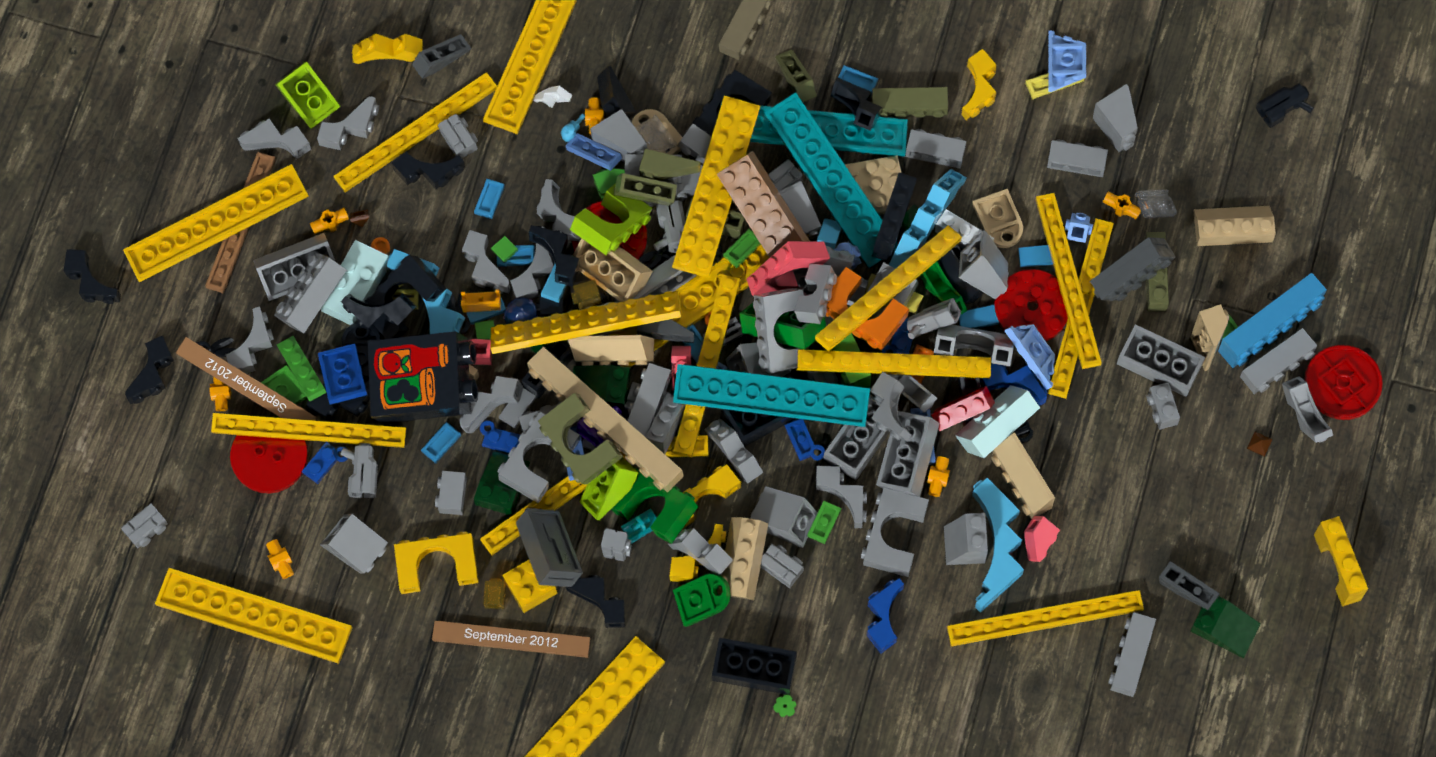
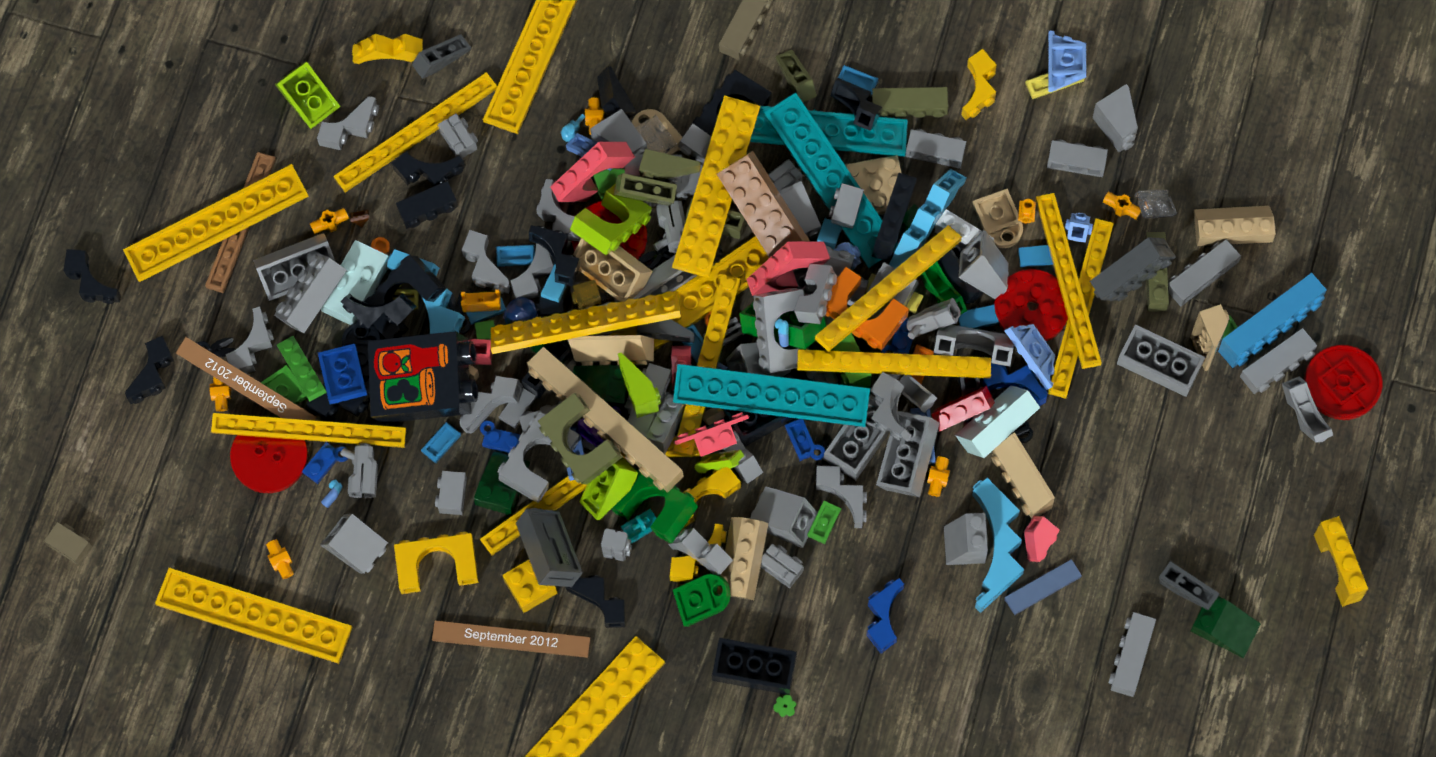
light grey brick [121,503,168,549] -> none
light grey arch [238,119,311,159] -> none
dark azure tile [474,179,505,219] -> none
clear yellow brick [483,578,506,609] -> none
bright green tile [491,236,518,263] -> none
white slope [533,86,572,108] -> none
bright green tile [723,229,761,268] -> none
light grey arch [861,488,929,577] -> none
yellow plate [947,590,1144,646] -> none
light grey brick [1146,382,1180,430] -> none
reddish brown slope [1247,432,1272,457] -> none
black piece [1256,83,1314,128] -> none
none -> dark tan brick [44,522,92,566]
none -> medium blue arm [321,480,342,508]
none -> black brick [396,181,458,229]
none -> coral arch [550,142,635,202]
none -> lime slope [618,353,661,418]
none -> coral bracket [674,412,749,457]
none -> lime hinge [694,450,744,474]
none -> tan tile [703,408,725,425]
none -> arm [775,319,789,347]
none -> light grey brick [829,183,864,229]
none -> sand blue tile [1004,559,1082,615]
none -> light orange axle [1018,199,1036,224]
none -> light grey brick [1168,240,1241,307]

